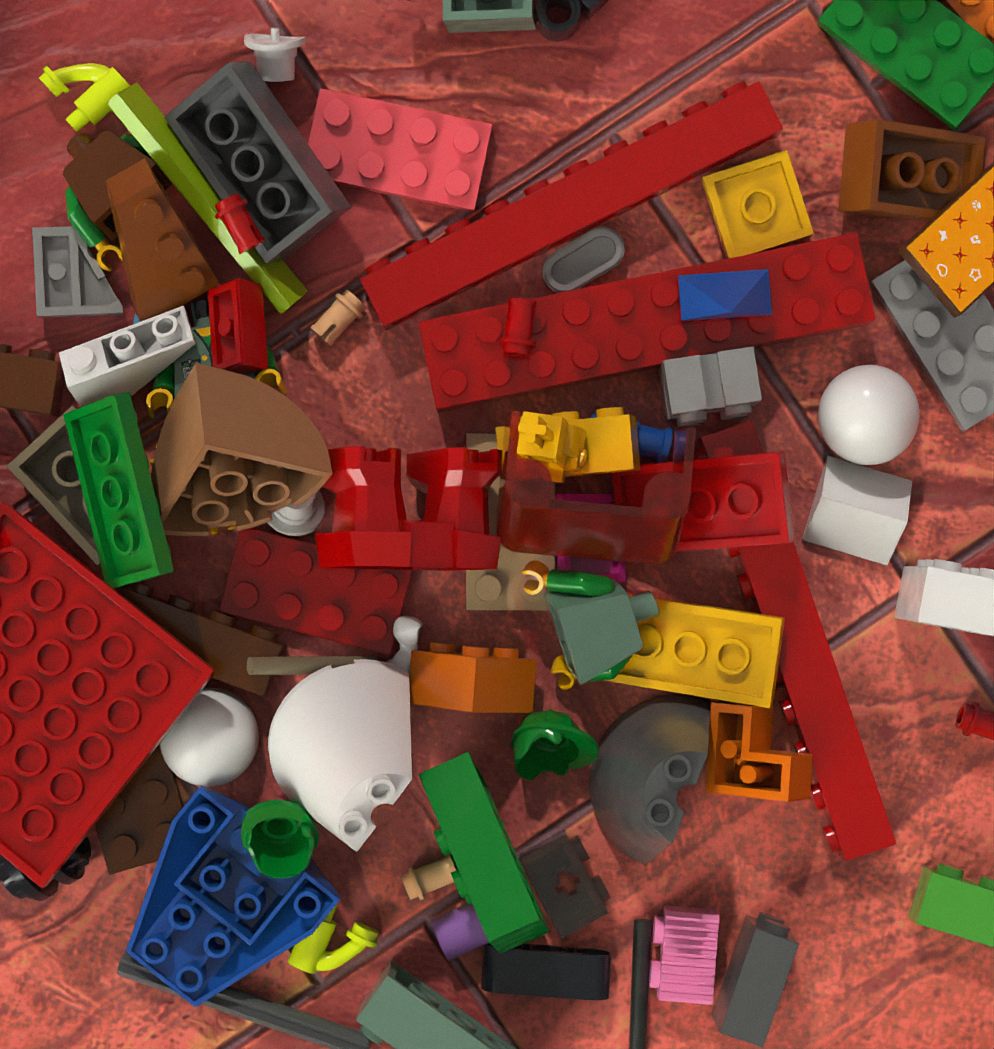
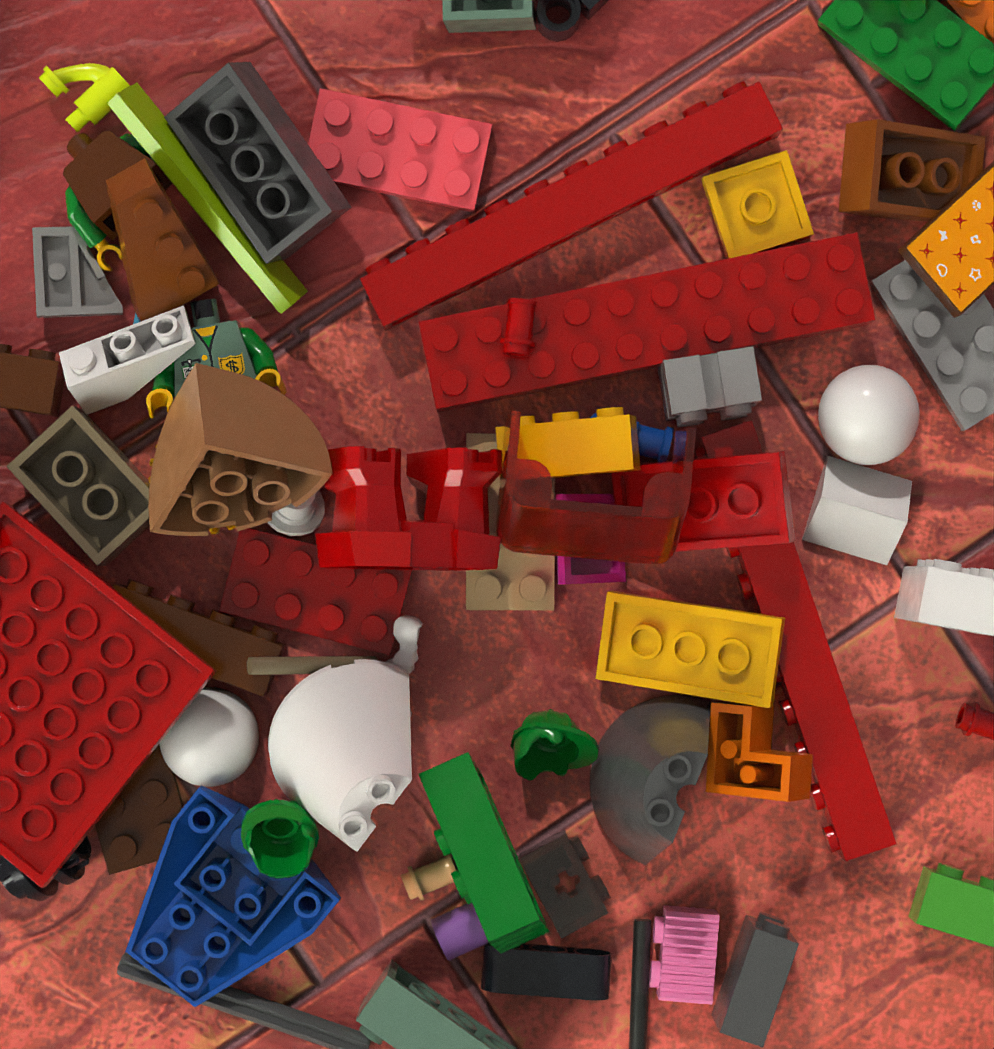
green plate [63,392,174,588] -> none
red slope [208,278,268,374] -> none
red pin [214,193,265,254] -> none
white piece [244,28,306,82] -> none
neon yellow plant [287,904,379,974] -> none
light nougat pin [310,289,366,347] -> none
orange brick [409,642,537,713] -> none
yellow piece [517,411,587,484] -> none
sand green torso [521,560,659,690] -> none
light grey tile [542,227,625,294] -> none
blue slope [678,269,772,321] -> none

